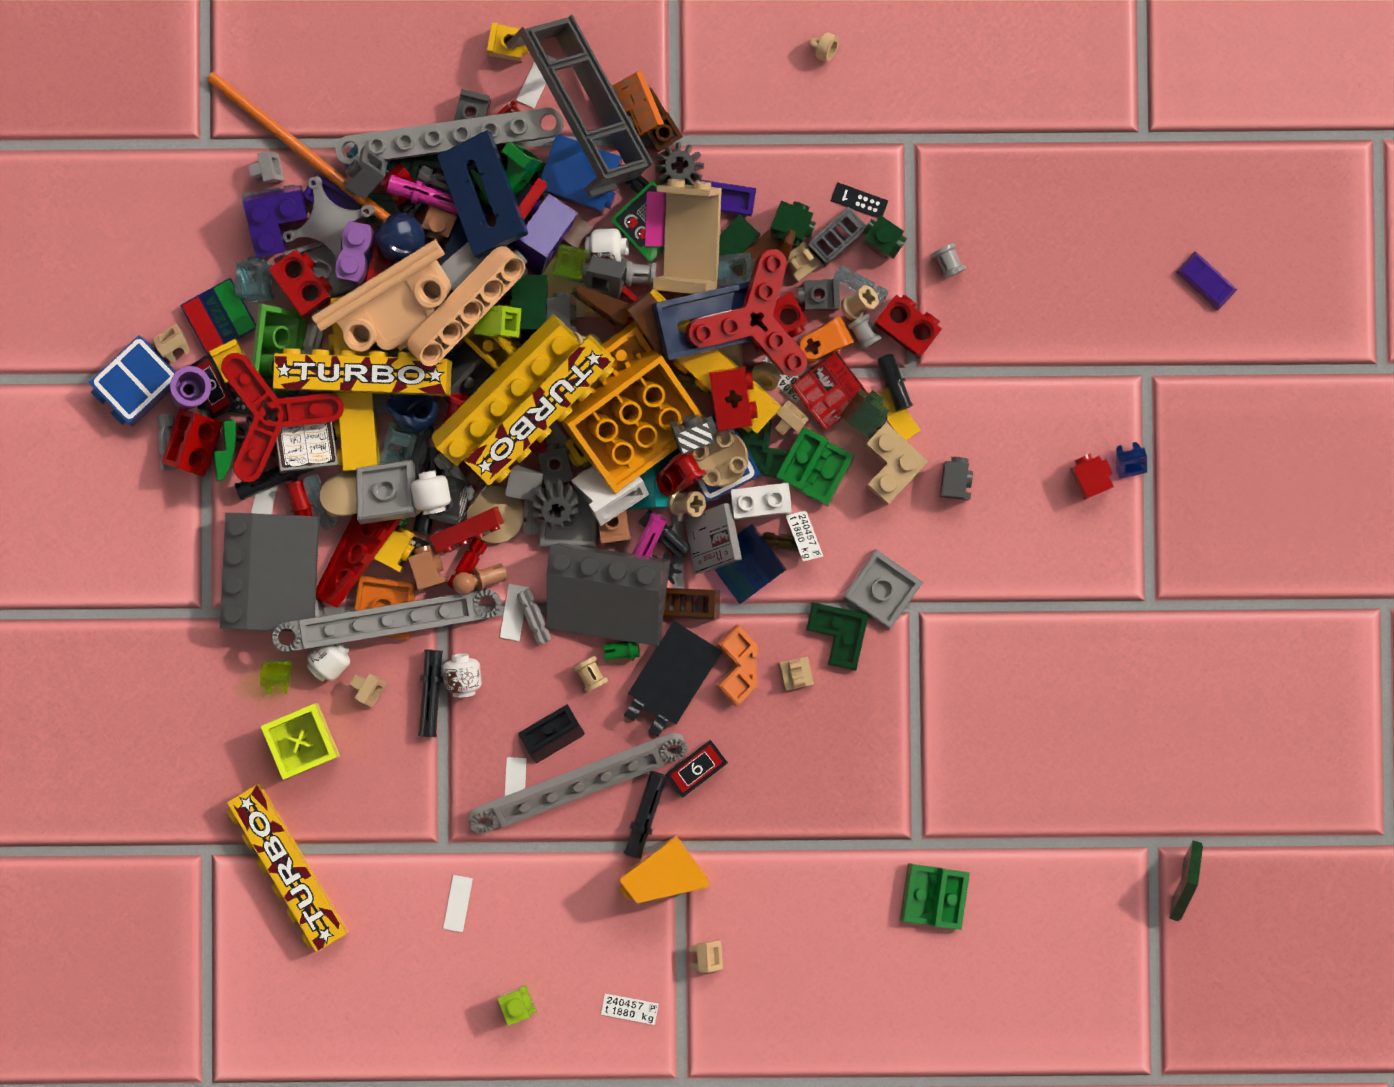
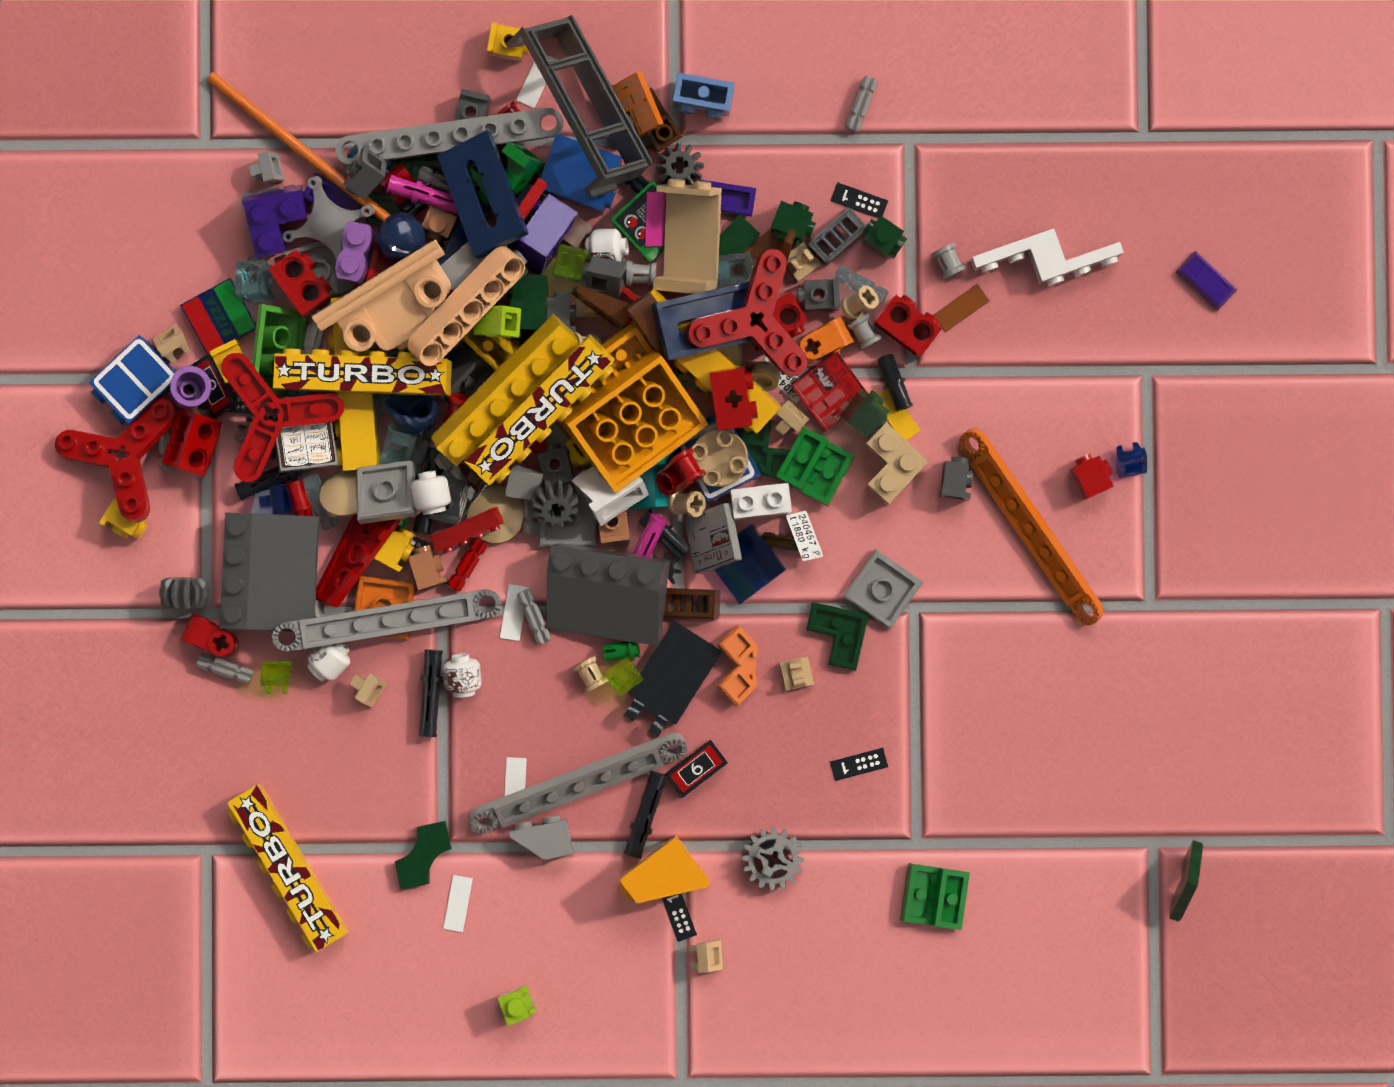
green slope [214,420,236,482] -> none
neon yellow brick [261,703,340,780] -> none
nougat pin [453,563,507,595] -> none
black slope [518,704,585,763] -> none
white sticker [601,993,659,1025] -> none
dark grey brick [669,414,717,455] -> none
tan tile [809,32,839,62] -> none
none -> red piece [55,398,178,523]
none -> yellow brick [99,498,148,539]
none -> dark grey gear [159,577,209,609]
none -> red piece [180,613,239,657]
none -> light grey axle [196,653,253,684]
none -> clear blue tile [258,484,293,515]
none -> dark green tile [395,820,452,890]
none -> light grey slope [509,815,574,860]
none -> clear neon green tile [604,656,644,696]
none -> black sticker [662,893,697,942]
none -> medium blue brick [673,73,735,120]
none -> light grey gear [741,827,804,891]
none -> black sticker [830,748,888,781]
none -> light grey axle [845,76,877,132]
none -> dark orange sticker [934,284,990,332]
none -> orange plate [959,428,1104,626]
none -> white bracket [970,228,1124,287]

